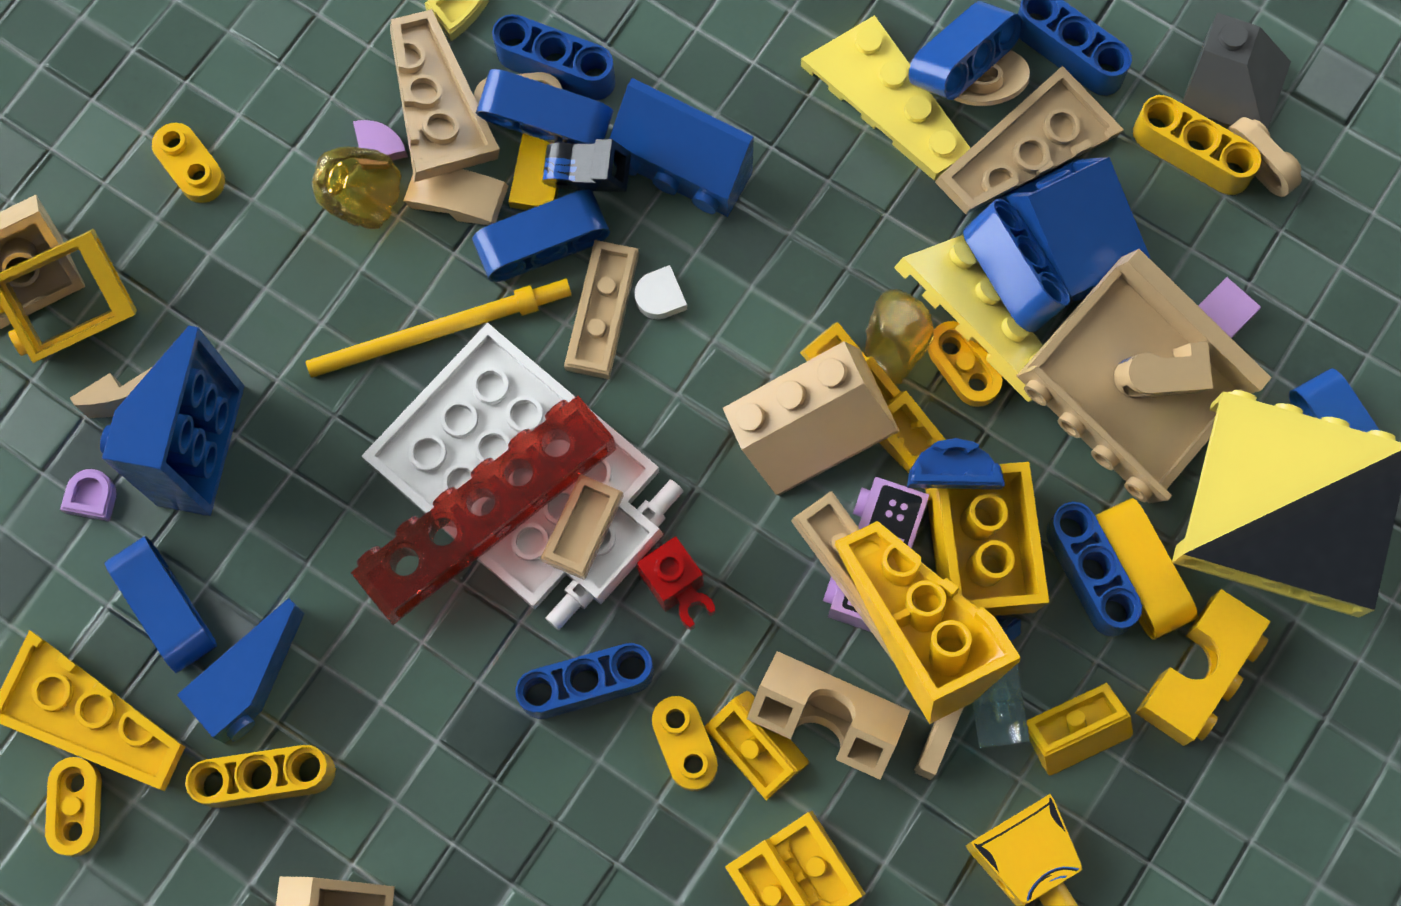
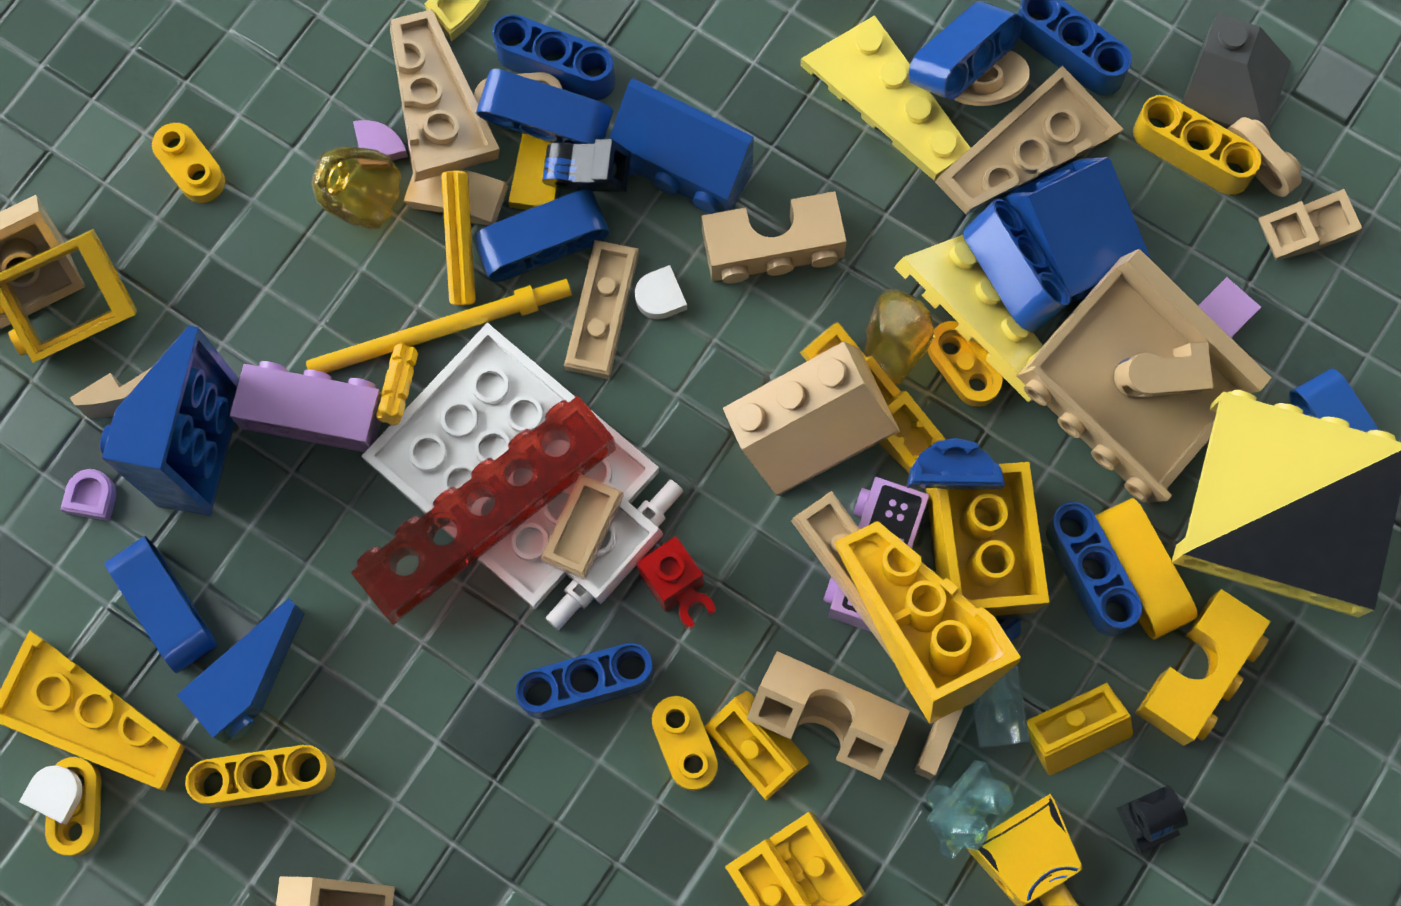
none -> white tile [19,766,82,825]
none -> lavender brick [230,361,381,452]
none -> yellow axle [376,343,418,426]
none -> yellow axle [441,170,476,306]
none -> tan arch [701,191,847,284]
none -> clear light blue hips [926,760,1014,859]
none -> black leg [1116,785,1188,853]
none -> tan slope [1258,189,1363,261]

